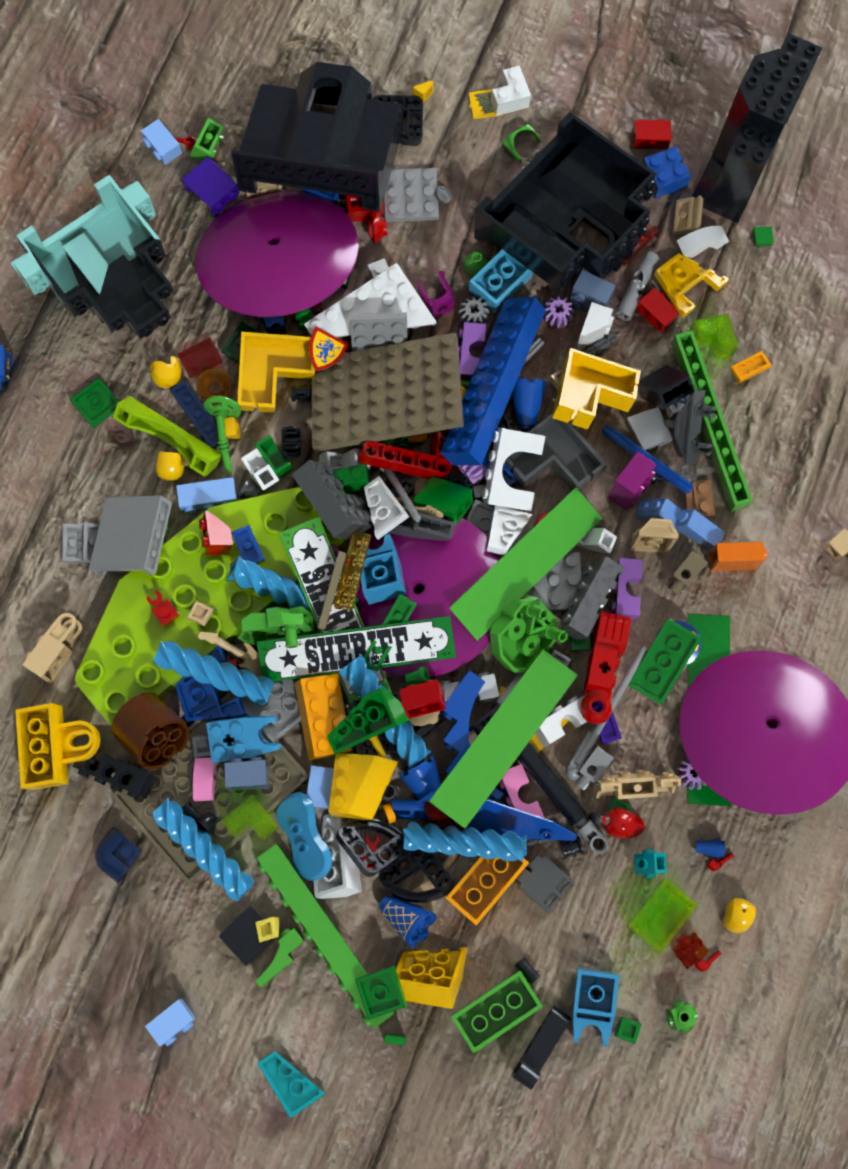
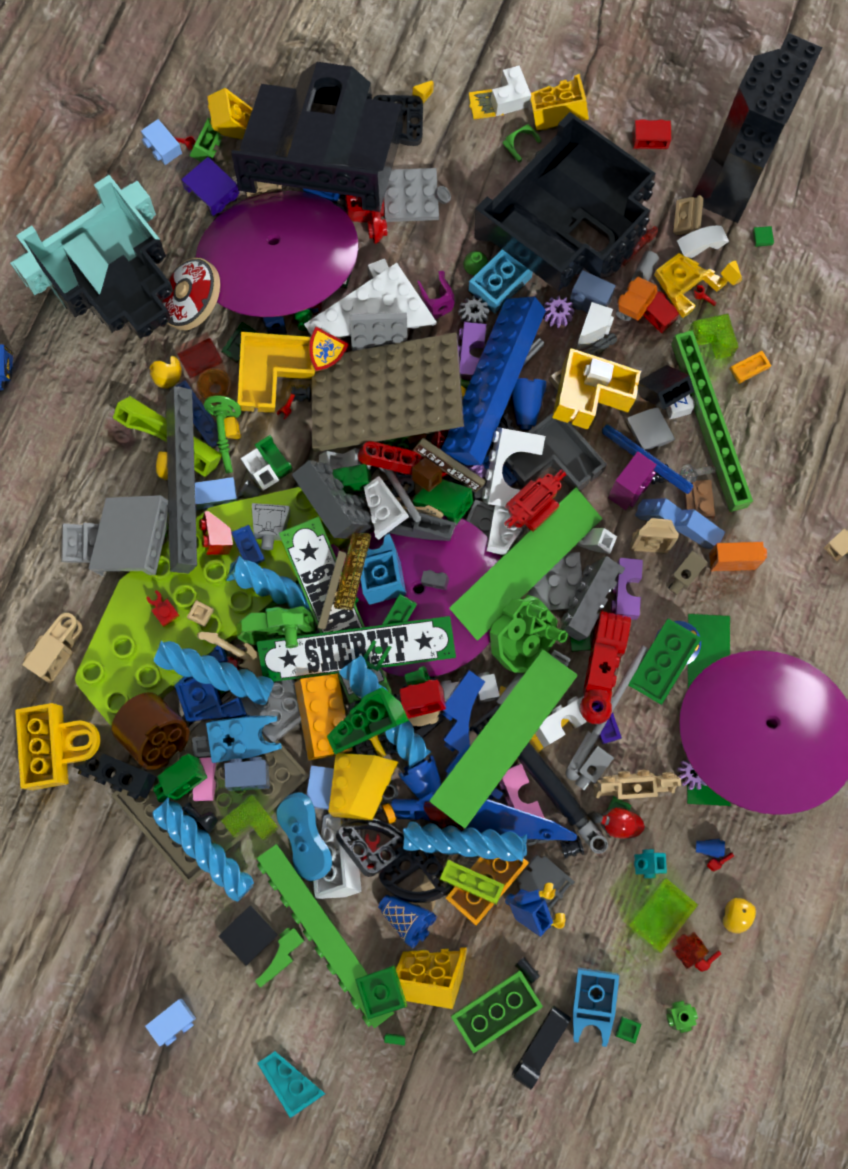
green tile [69,378,120,429] -> none
dark blue brick [95,827,142,884] -> none
light yellow slope [255,917,279,942] -> none
black gear [281,426,301,458] -> none
blue piece [642,146,691,199] -> none
dark grey connector [665,390,717,466] -> none
none -> green brick [153,754,208,802]
none -> dish [160,258,220,330]
none -> dark grey brick [166,386,197,574]
none -> yellow slope [207,88,253,139]
none -> light grey torso [252,503,291,550]
none -> red hand [277,394,295,419]
none -> reddish brown panel [412,458,442,492]
none -> tile [414,438,486,493]
none -> flat silver piece [421,570,449,590]
none -> lime plate [440,860,504,904]
none -> red piece [504,469,566,532]
none -> blue torso [505,883,566,937]
none -> yellow wedge [531,74,589,130]
none -> white brick [583,358,614,387]
none -> orange brick [617,277,657,320]
none -> red hand [693,285,717,306]
none -> yellow slope [721,261,742,285]

